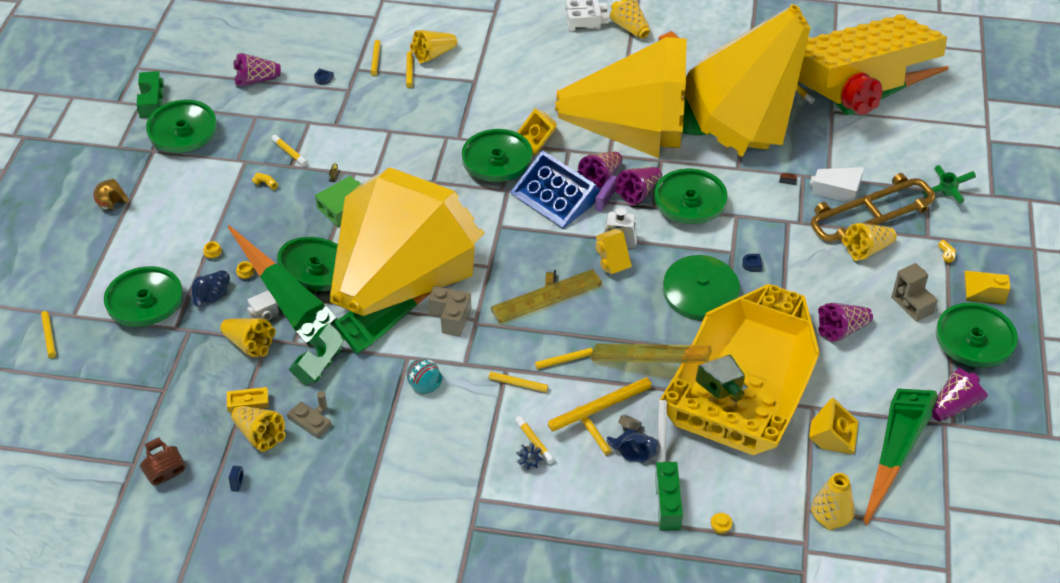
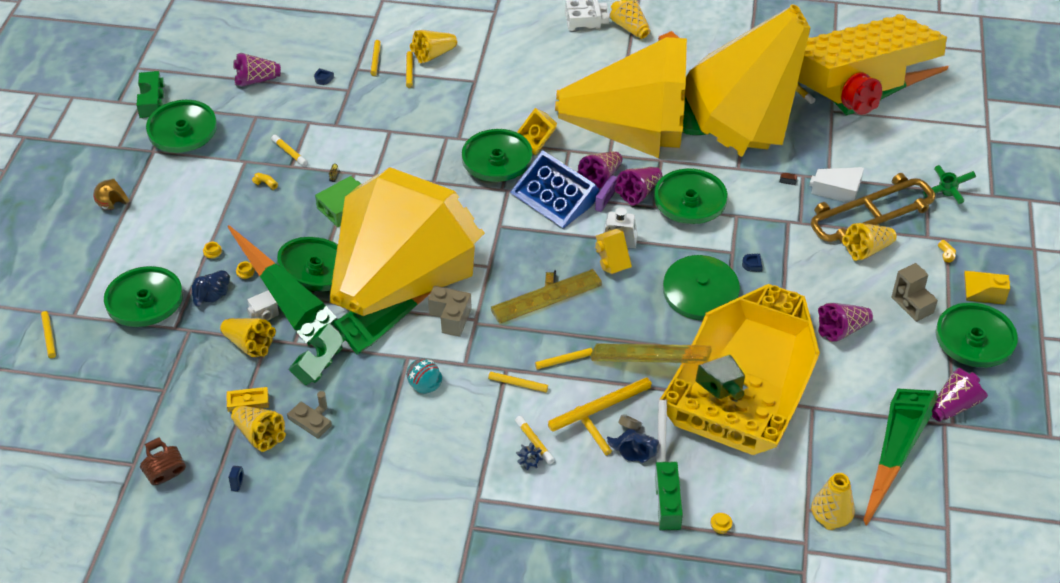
yellow slope [809,398,858,454] -> none

